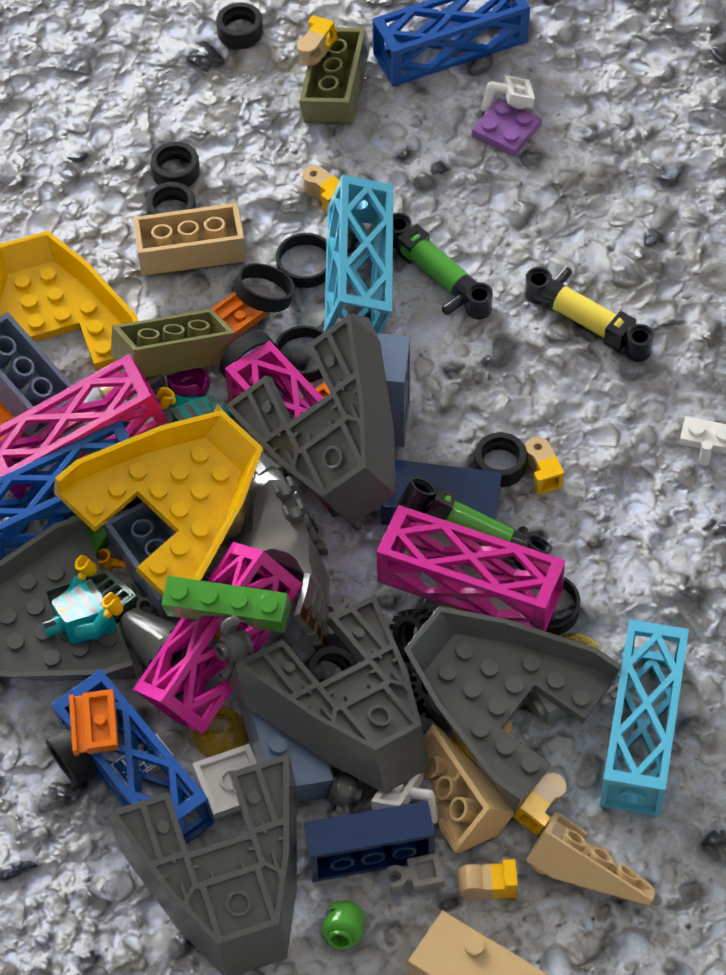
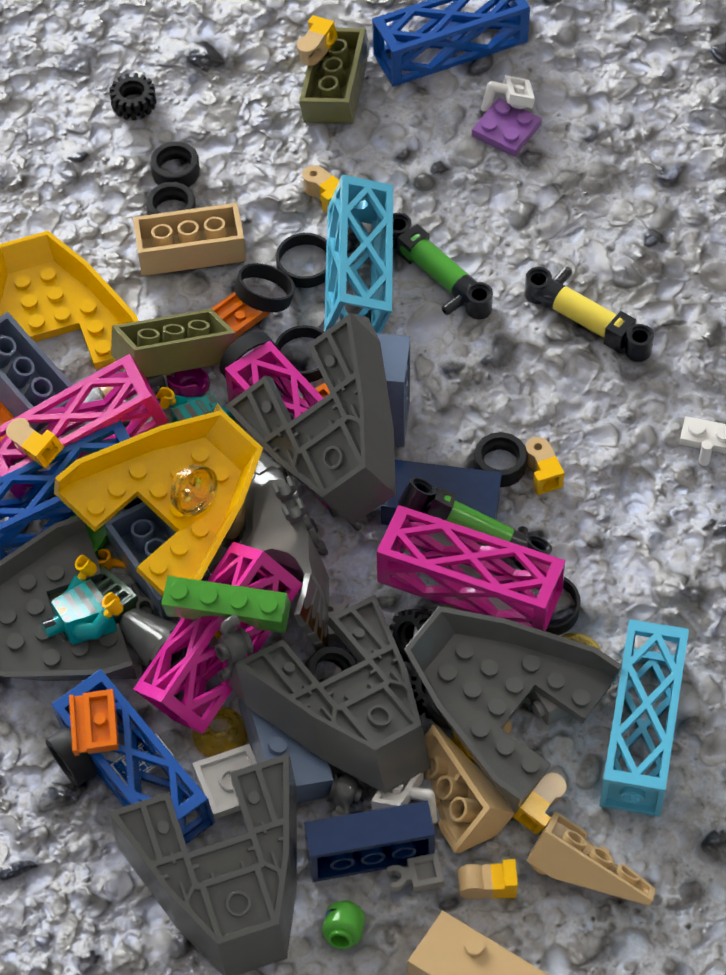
black tyre [216,2,263,49] -> none
none -> yellow leg [6,418,64,469]
none -> black tyre [109,73,156,120]
none -> clear yellow piece [171,464,218,517]

